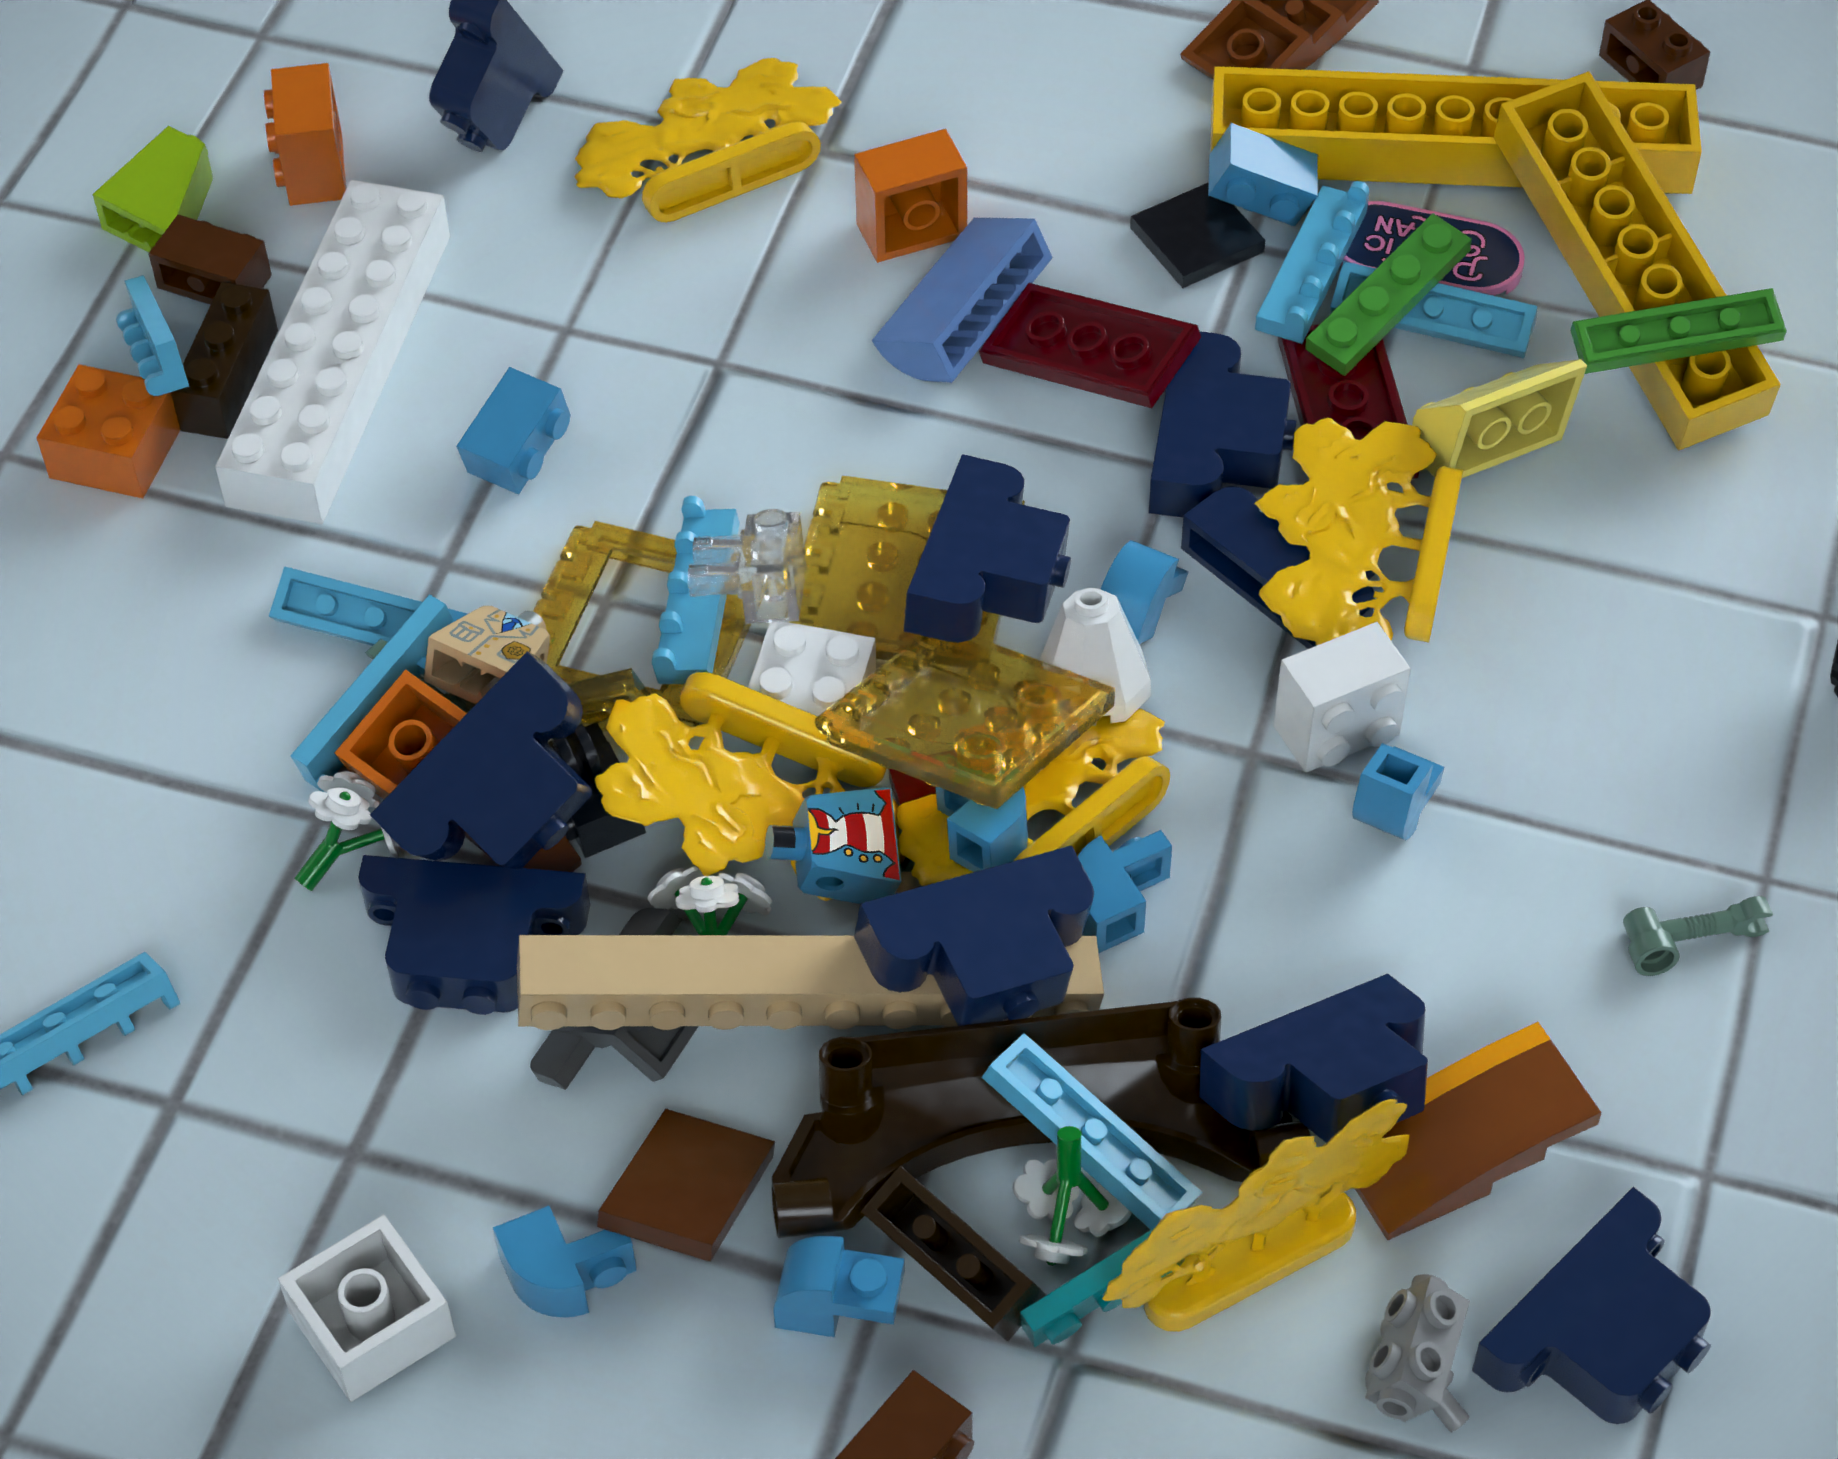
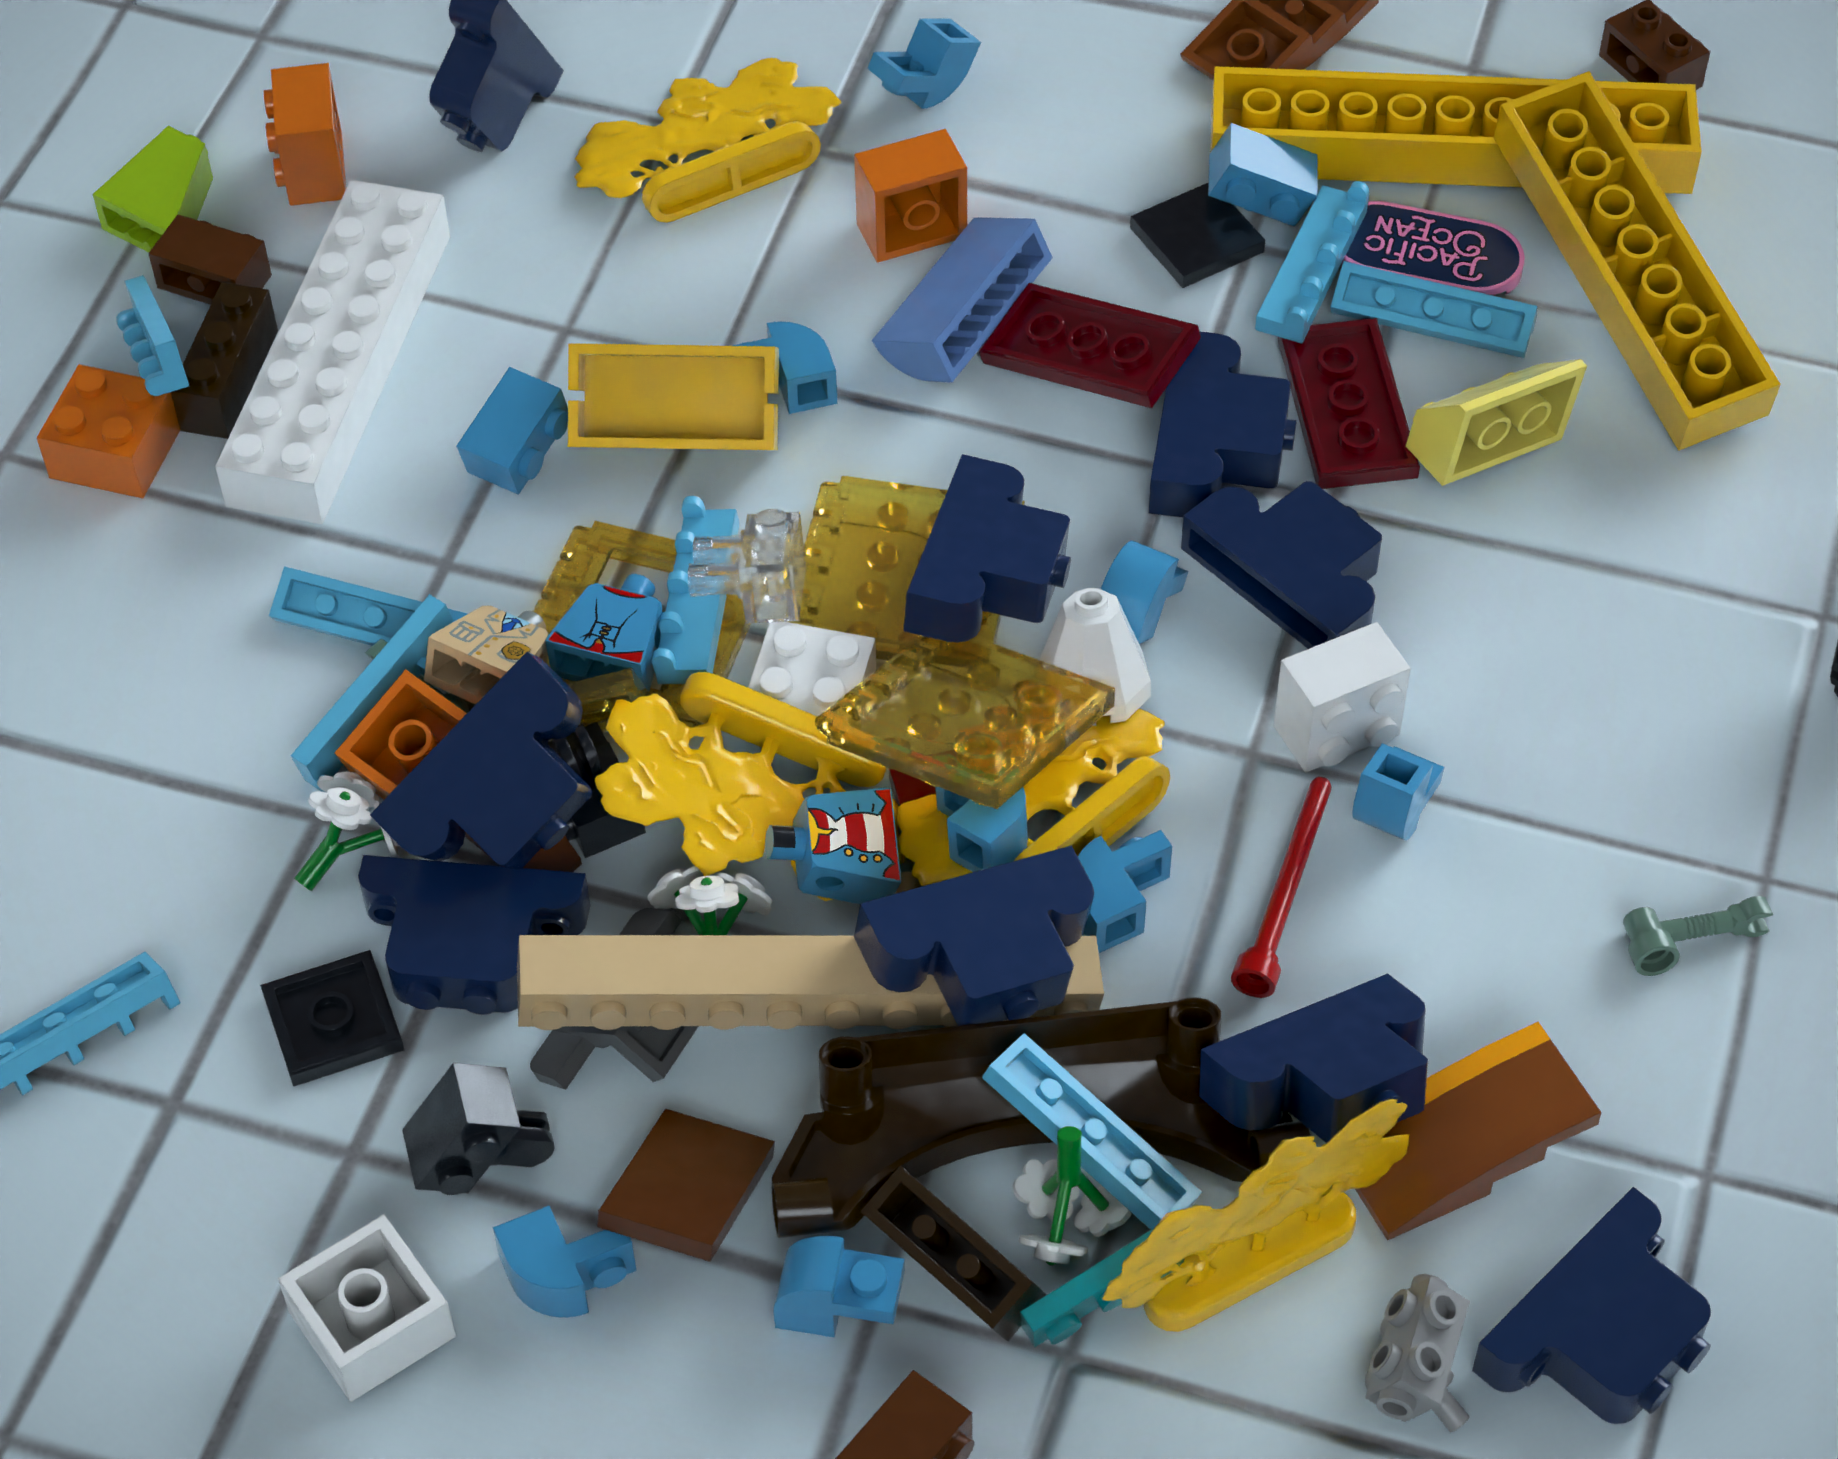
yellow plant [1254,418,1463,645] -> none
bright green plate [1305,213,1472,376] -> none
bright green tile [1570,288,1787,374] -> none
none -> black tile [260,950,404,1087]
none -> black brick [402,1063,555,1195]
none -> dark azure torso [545,574,663,698]
none -> yellow piece [568,343,779,450]
none -> dark azure brick [733,322,838,414]
none -> dark azure brick [867,18,981,109]
none -> red piece [1231,777,1332,998]

